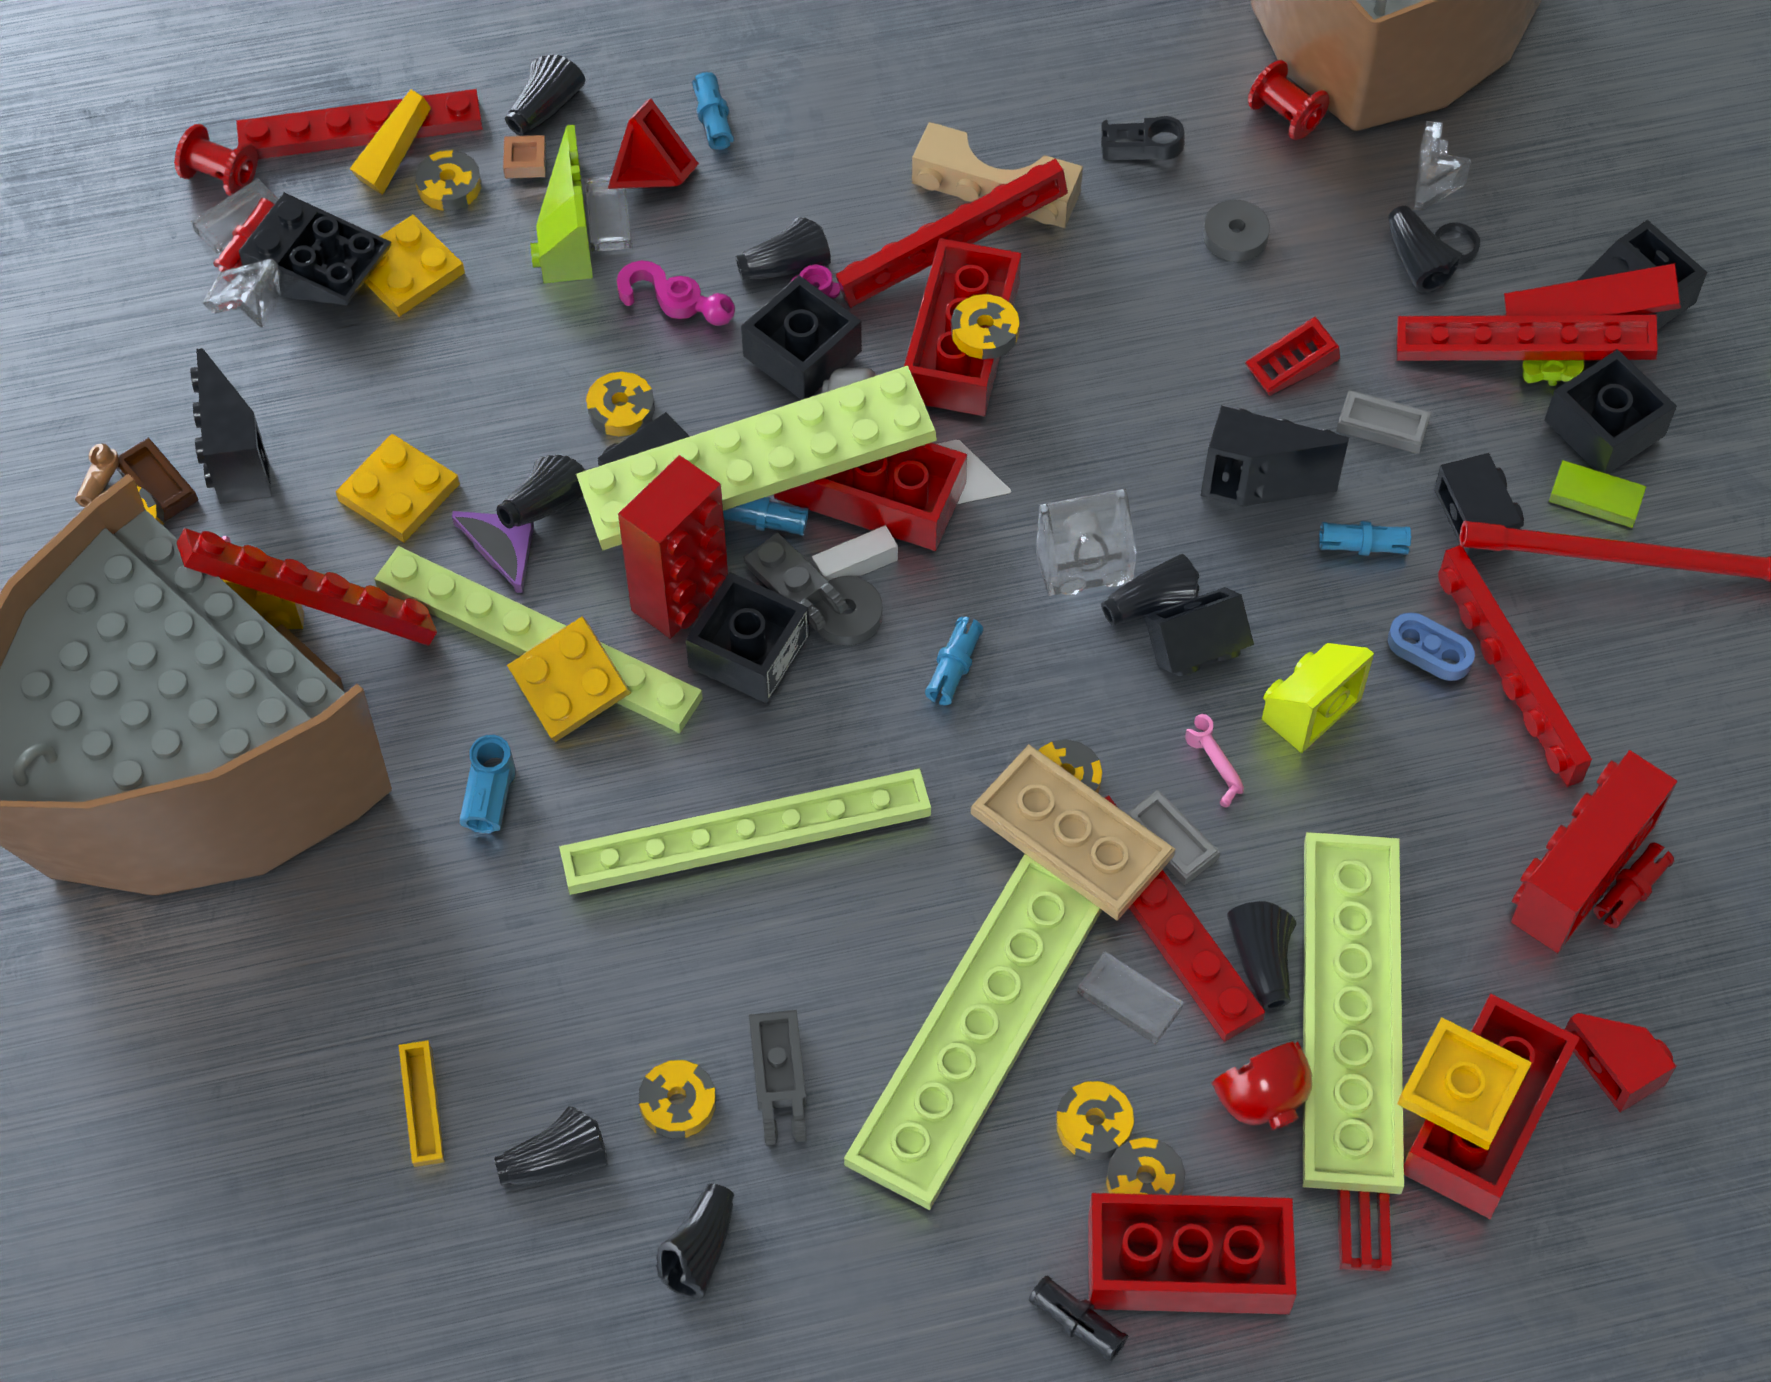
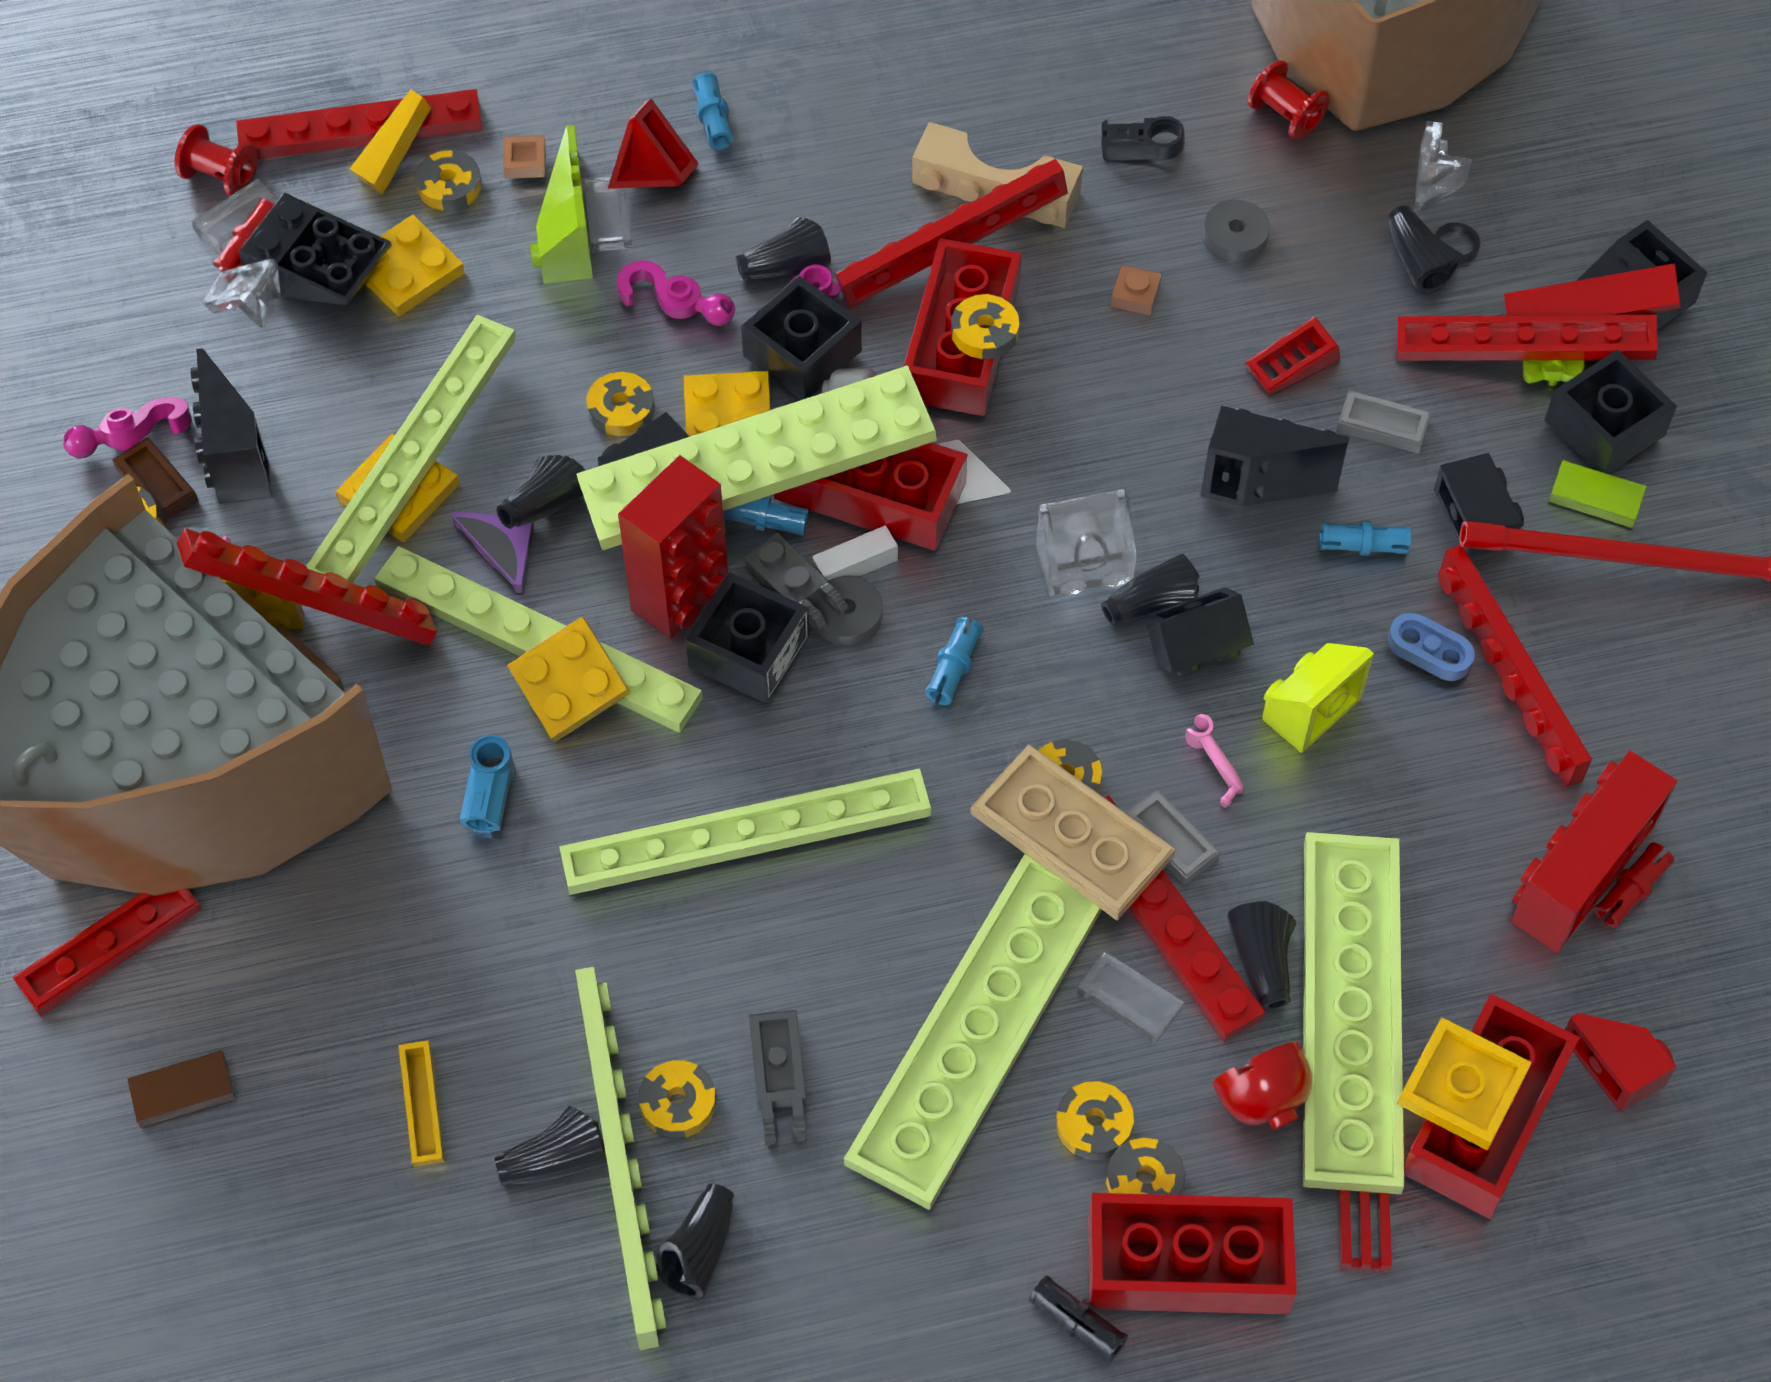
medium nougat arm [75,443,119,508] -> none
black piece [505,55,586,135] -> none
none -> red tile [12,889,202,1017]
none -> dark pink piece [63,397,192,459]
none -> reddish brown tile [127,1050,235,1128]
none -> yellowish green plate [306,315,516,584]
none -> yellowish green plate [575,966,666,1351]
none -> yellow plate [683,371,770,436]
none -> nougat plate [1110,265,1162,316]

